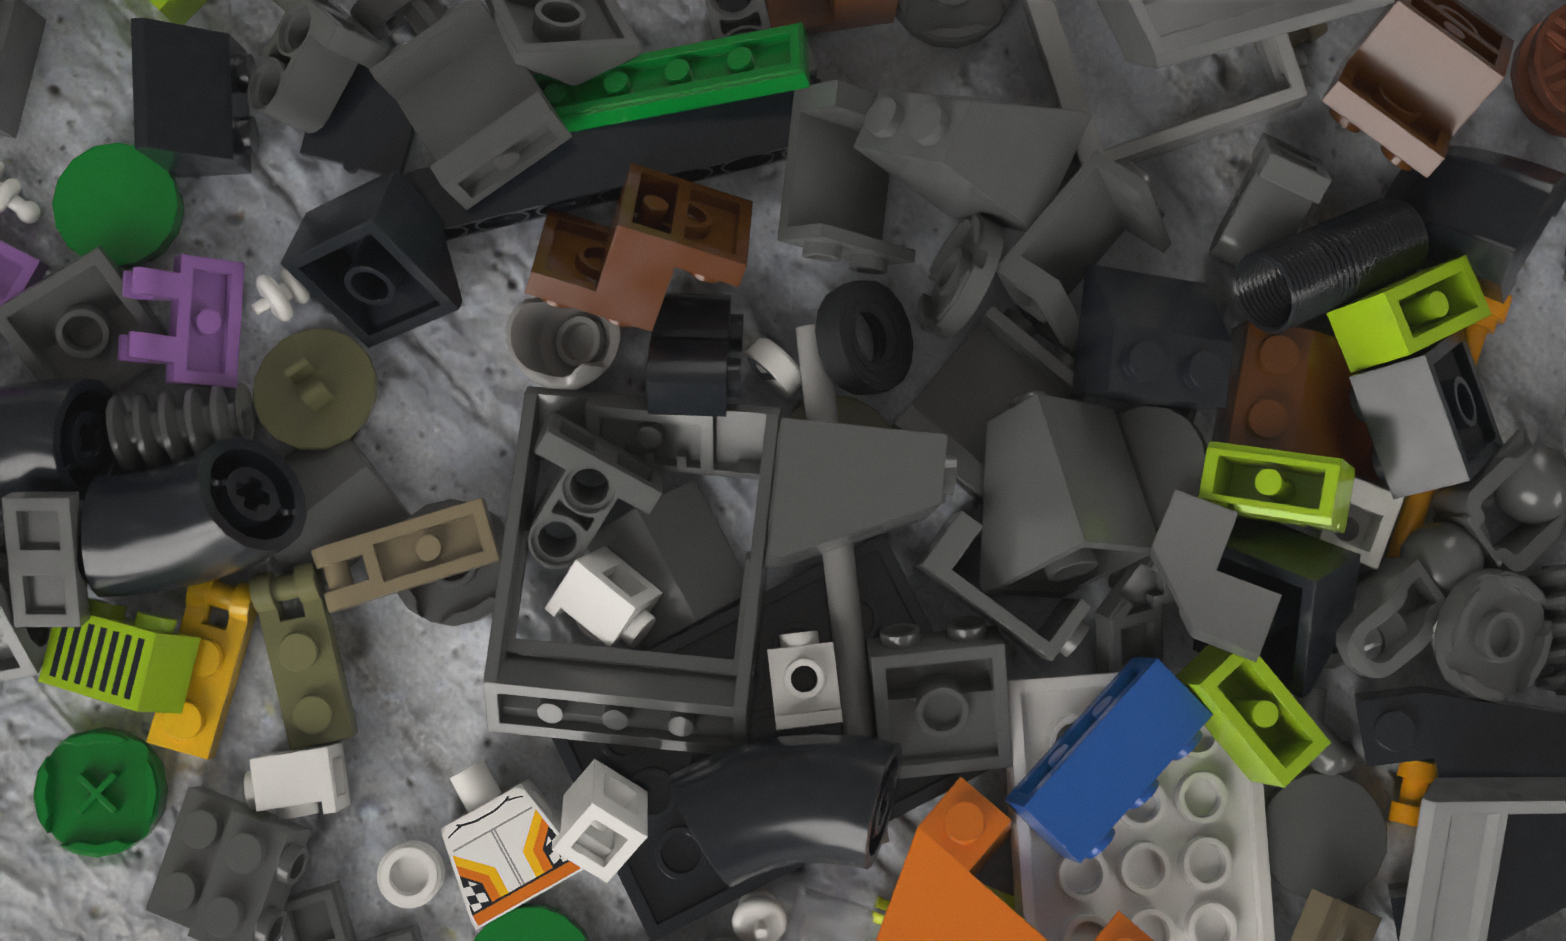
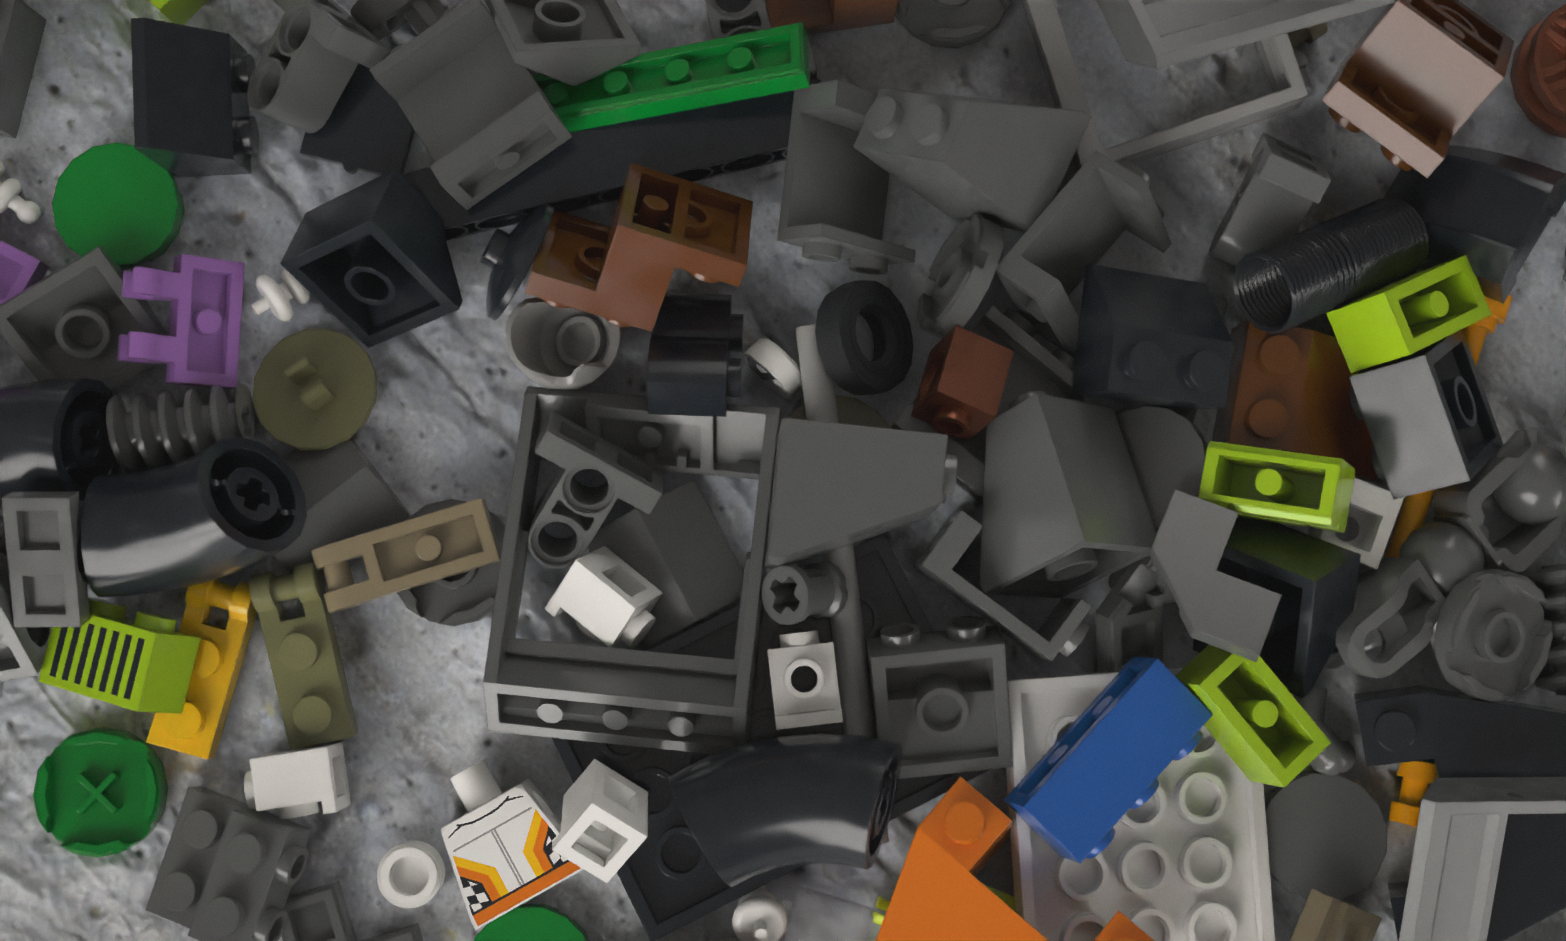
none -> black dish [480,203,554,320]
none -> dark grey bush [762,561,848,625]
none -> copper brick [911,325,1014,441]

